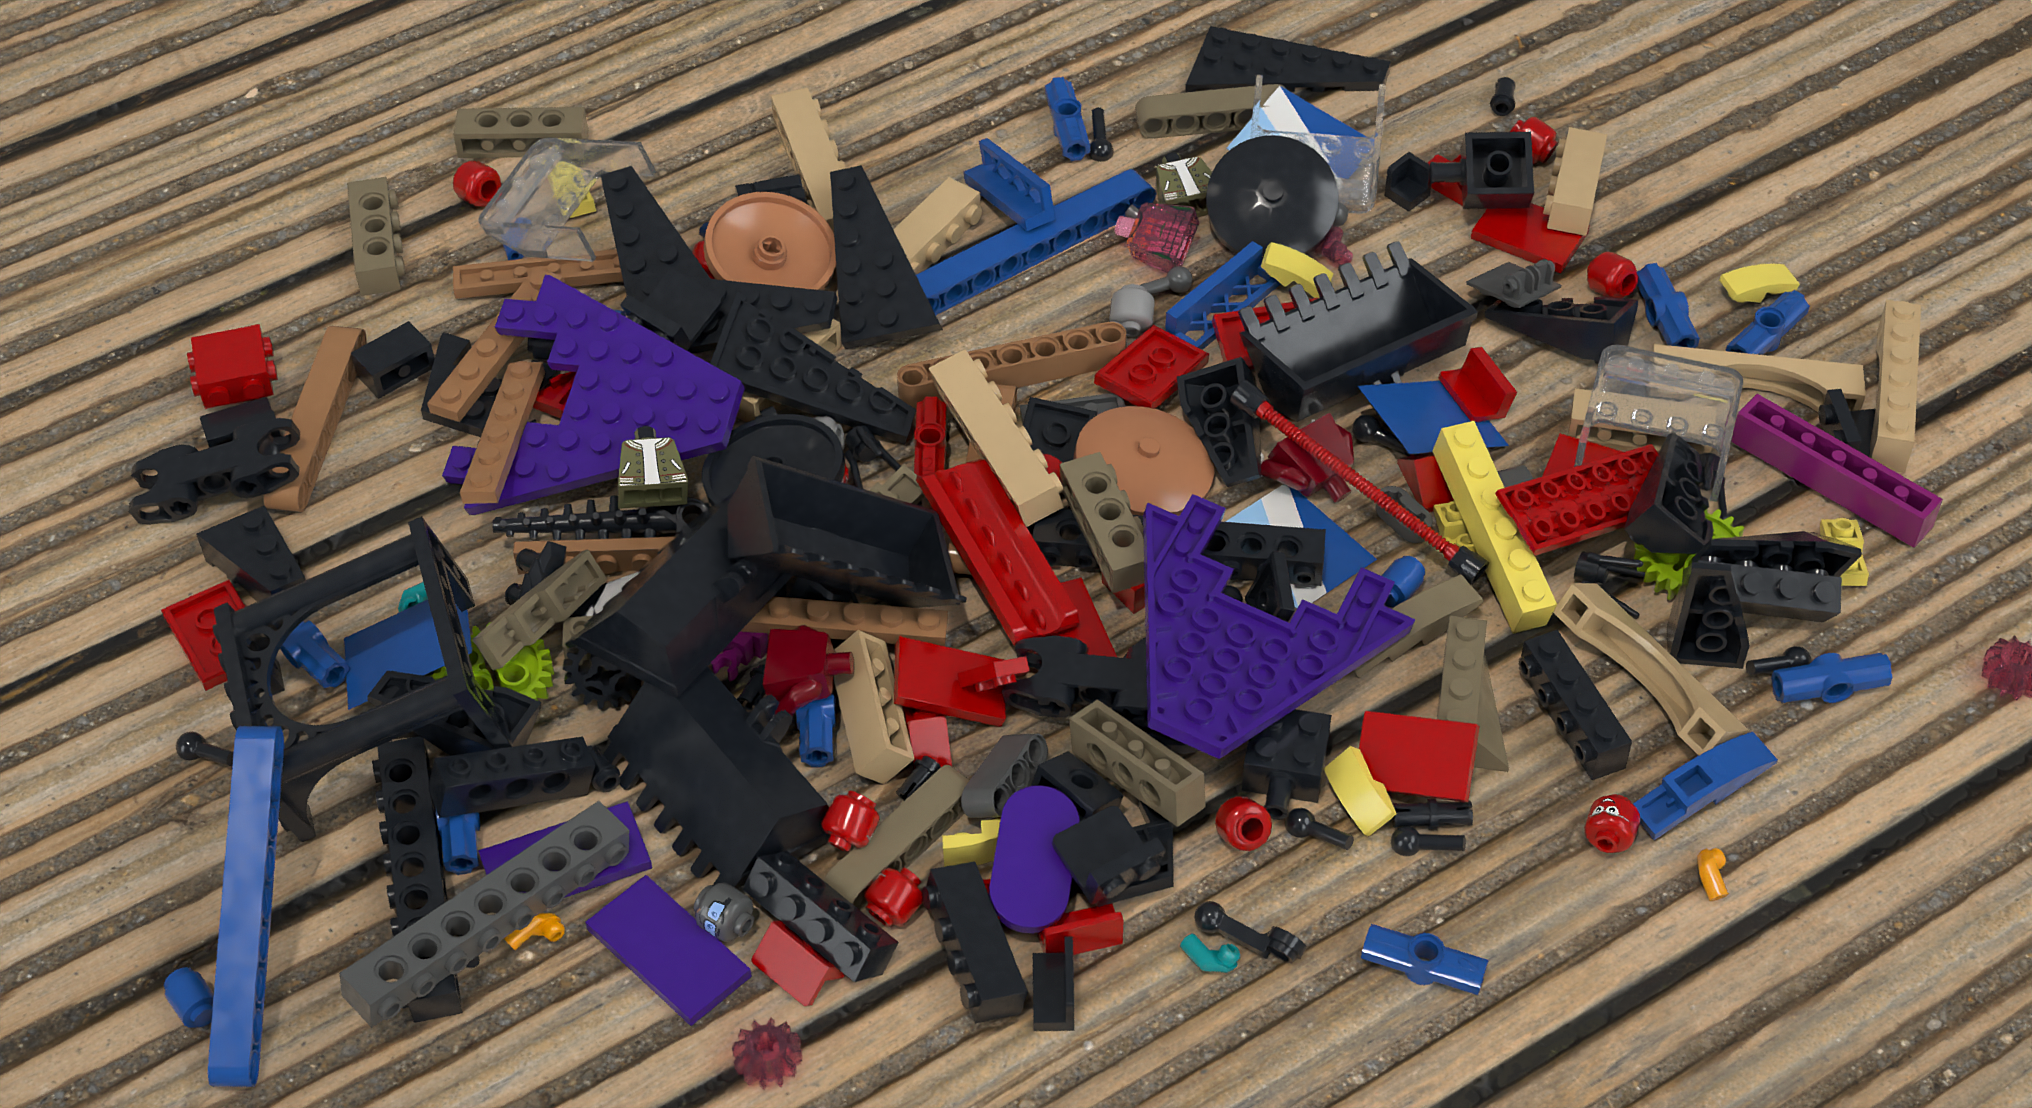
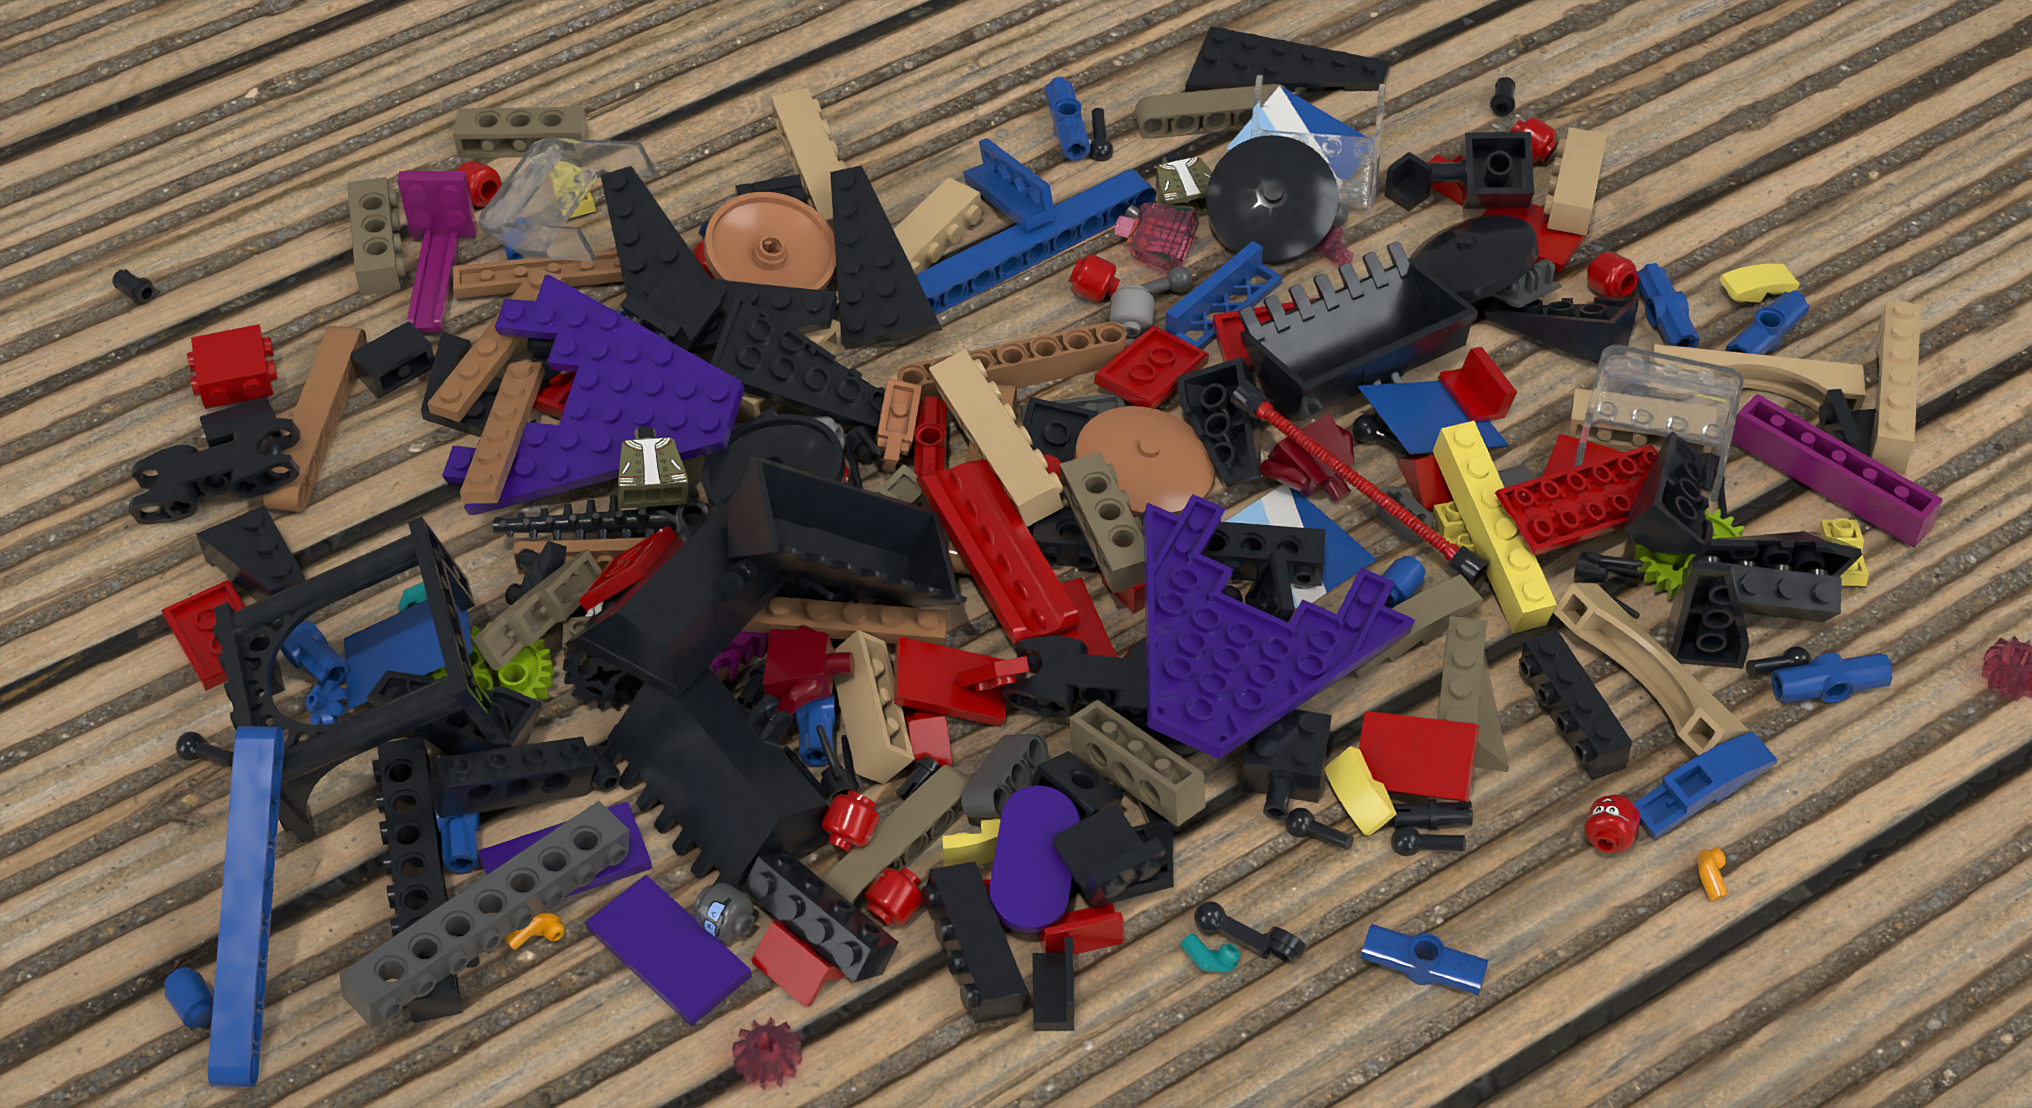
red head [1215,796,1272,851] -> none
light yellow slope [1260,242,1333,298] -> none
none -> black pin [112,269,155,303]
none -> blue plant [306,680,349,725]
none -> magenta bracket [397,171,478,332]
none -> red tile [579,526,677,611]
none -> black plant [782,725,859,804]
none -> nougat hinge [876,378,922,472]
none -> red head [1068,254,1120,304]
none -> black dish [1410,215,1539,302]

